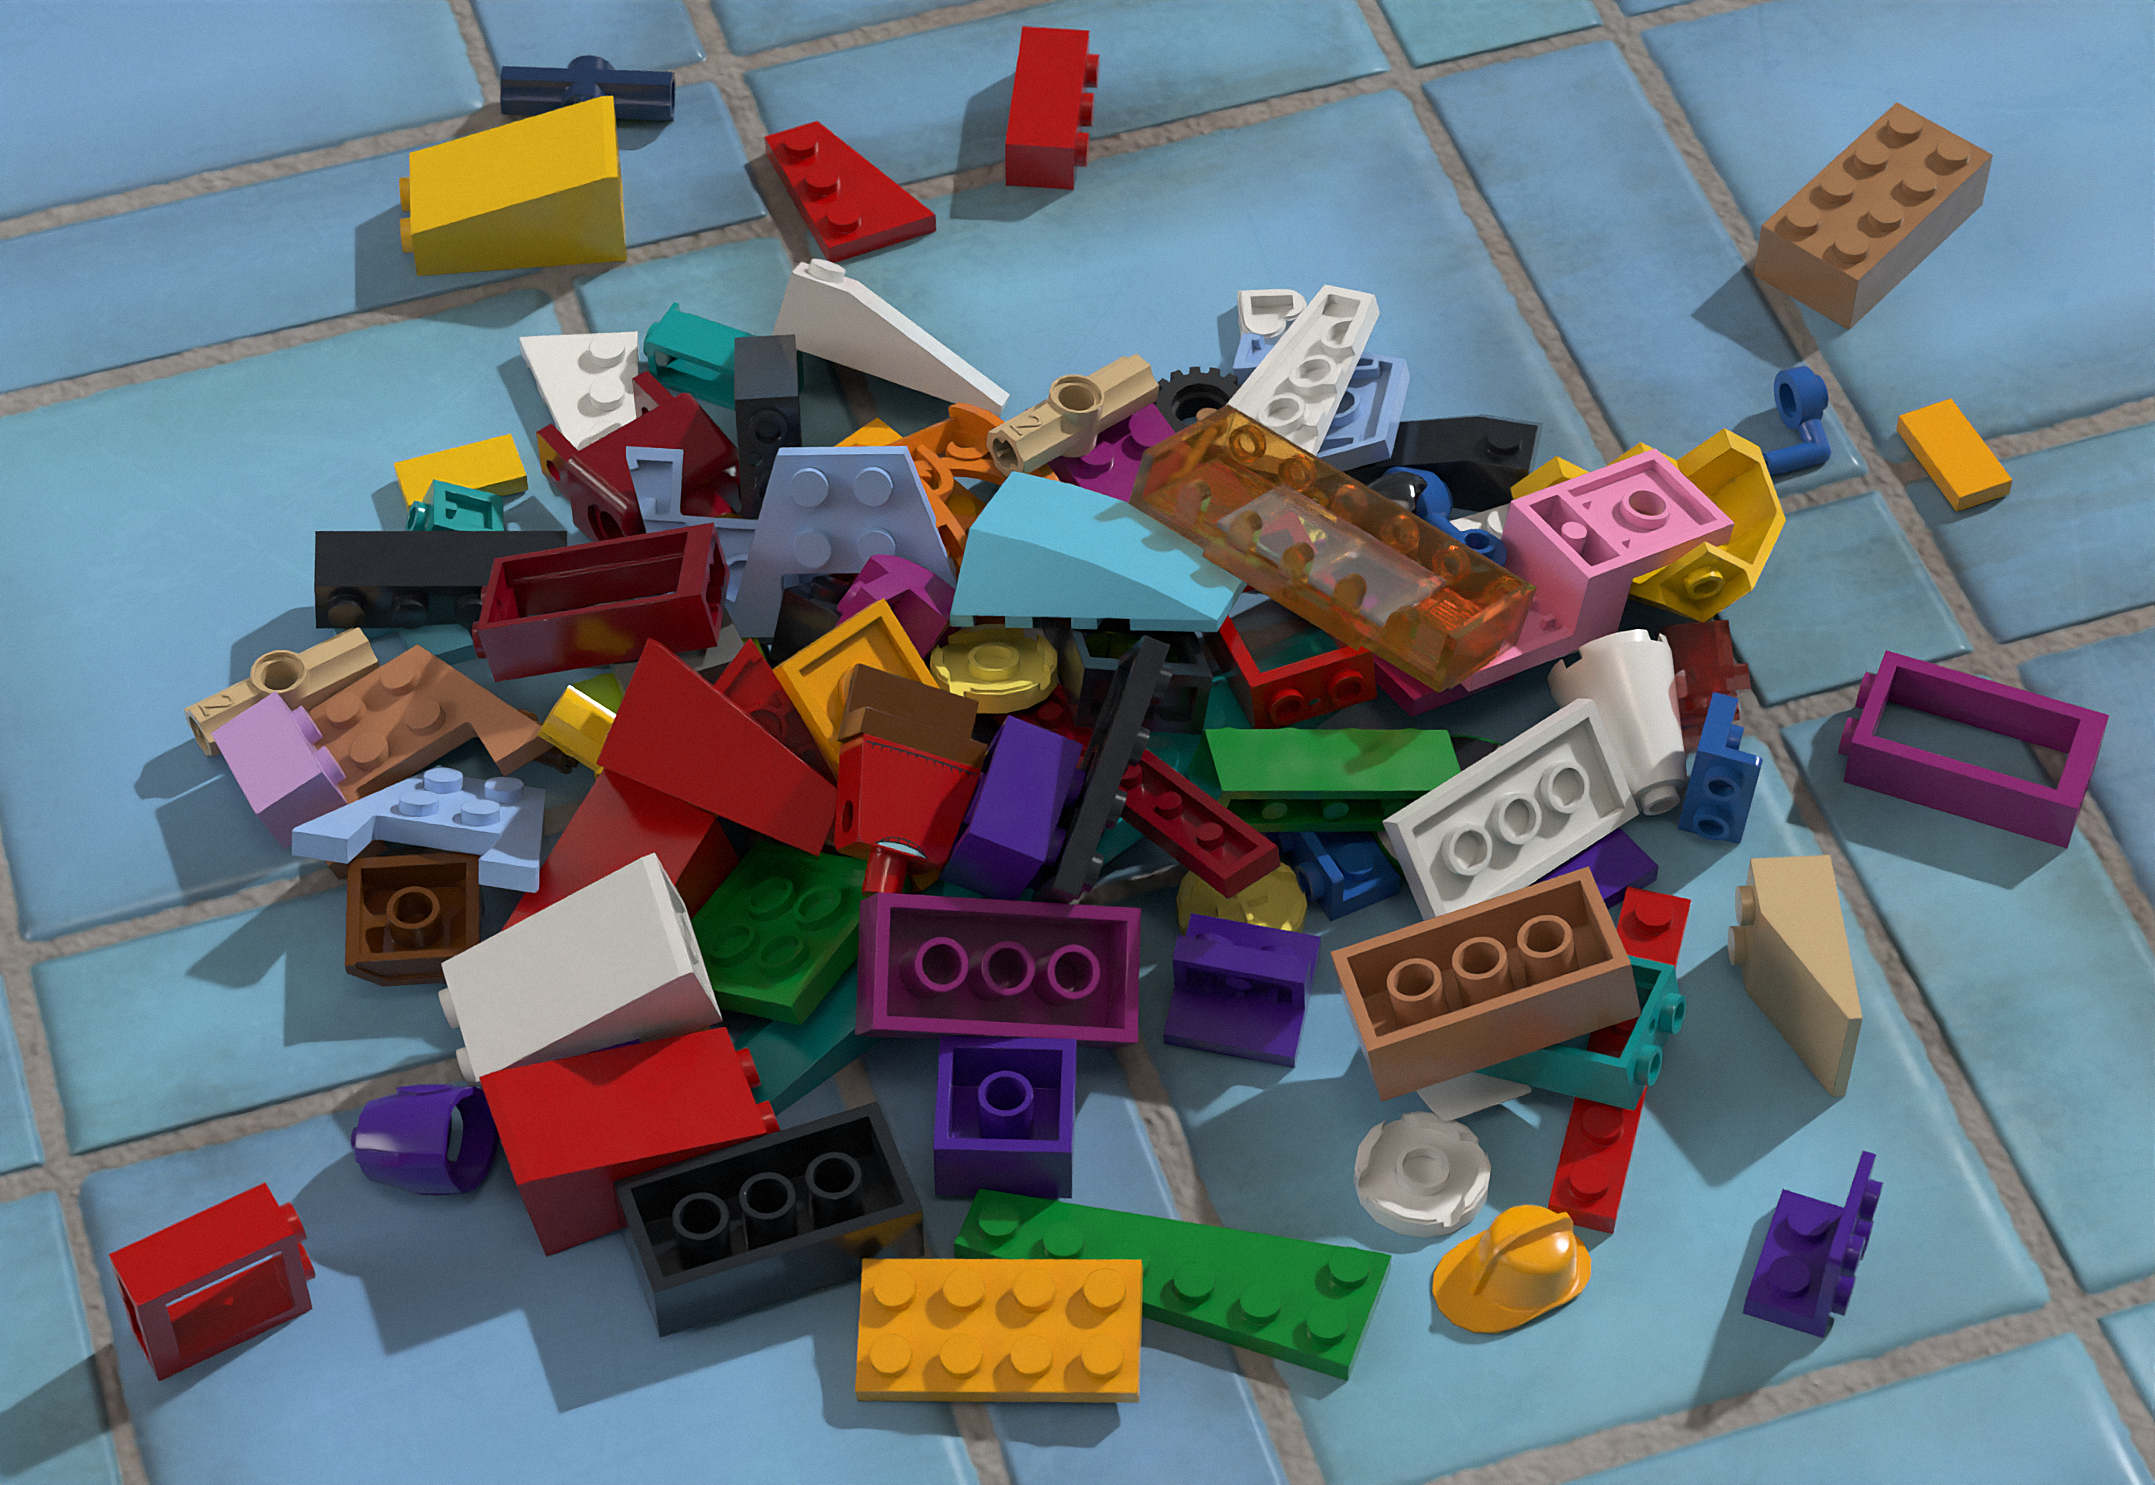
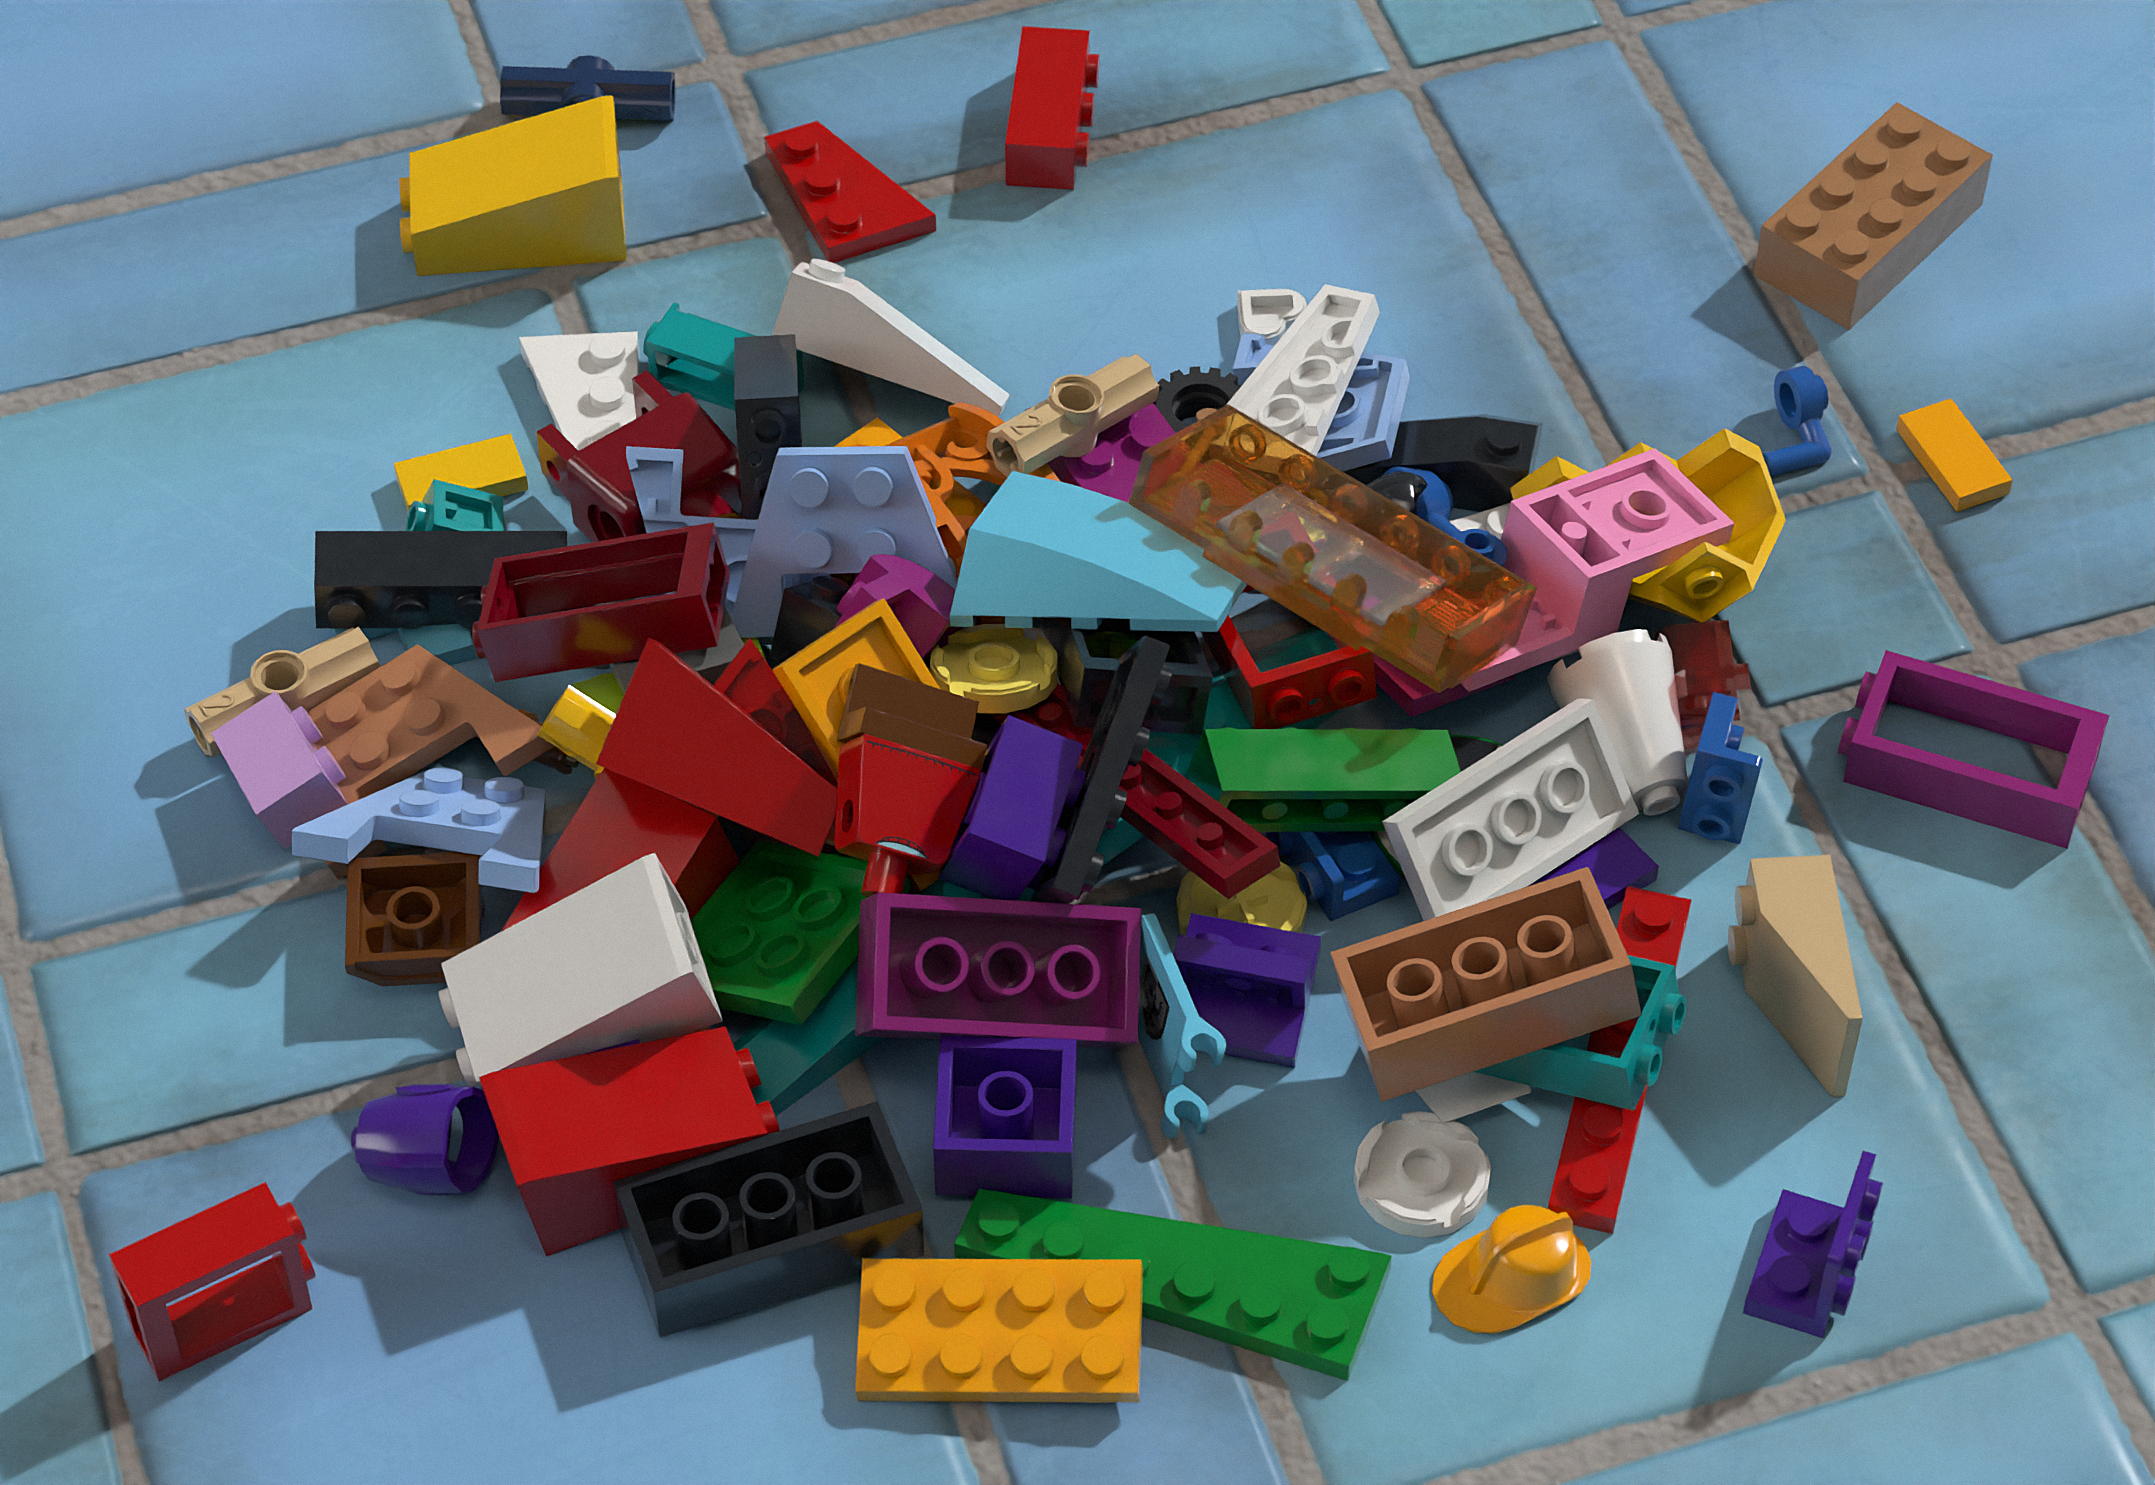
none -> medium azure flag [1138,913,1226,1139]

